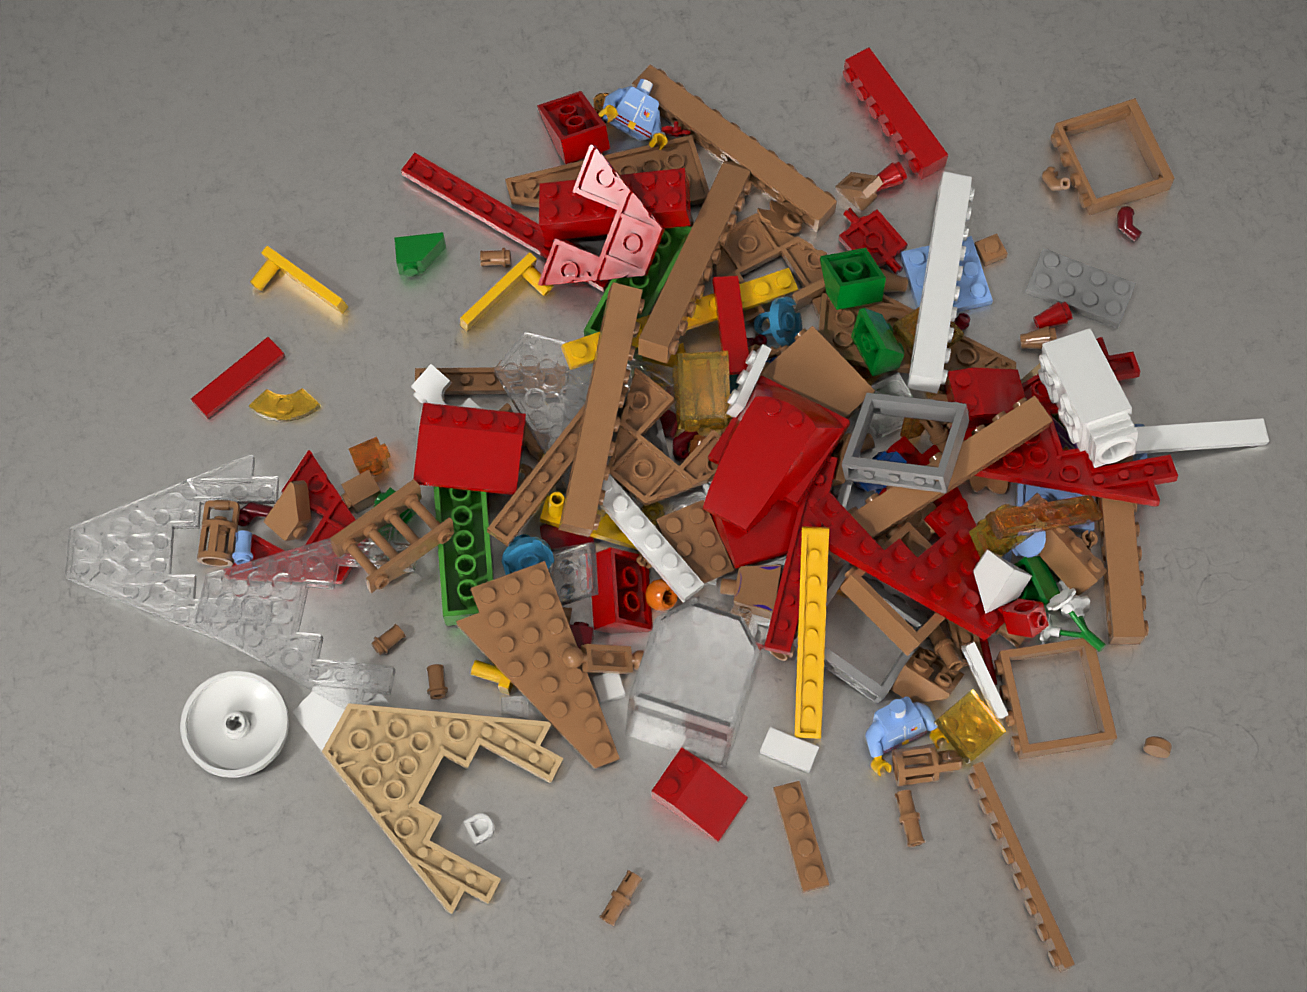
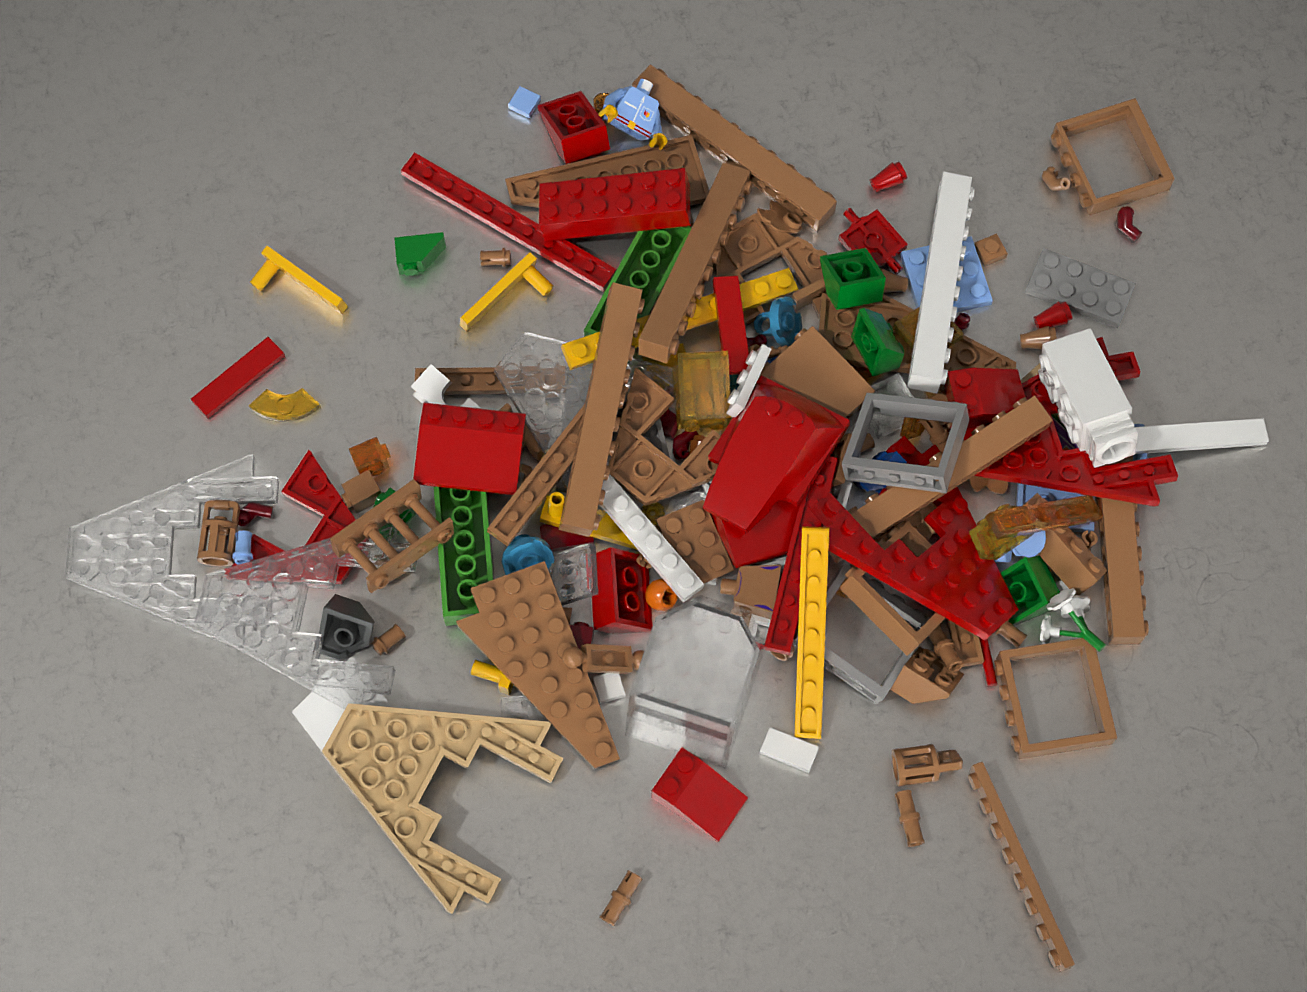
white dish [180,671,289,778] -> none
medium nougat slope [263,480,312,541] -> none
medium nougat pin [427,664,448,700] -> none
white tile [463,813,495,846] -> none
wing [538,144,665,286] -> none
red plant [662,121,691,137] -> none
medium nougat plate [773,781,829,893] -> none
medium nougat slope [835,172,883,211] -> none
red brick [843,47,948,180] -> none
light blue torso [866,696,949,777] -> none
clear yellow plate [934,689,1006,764] -> none
white tile [961,642,1008,719] -> none
white slope [973,549,1032,614] -> none
red brick [1002,598,1049,638] -> none
medium nougat piece [1143,736,1172,758] -> none
none -> dark grey slope [315,594,375,660]
none -> light blue tile [508,86,541,118]

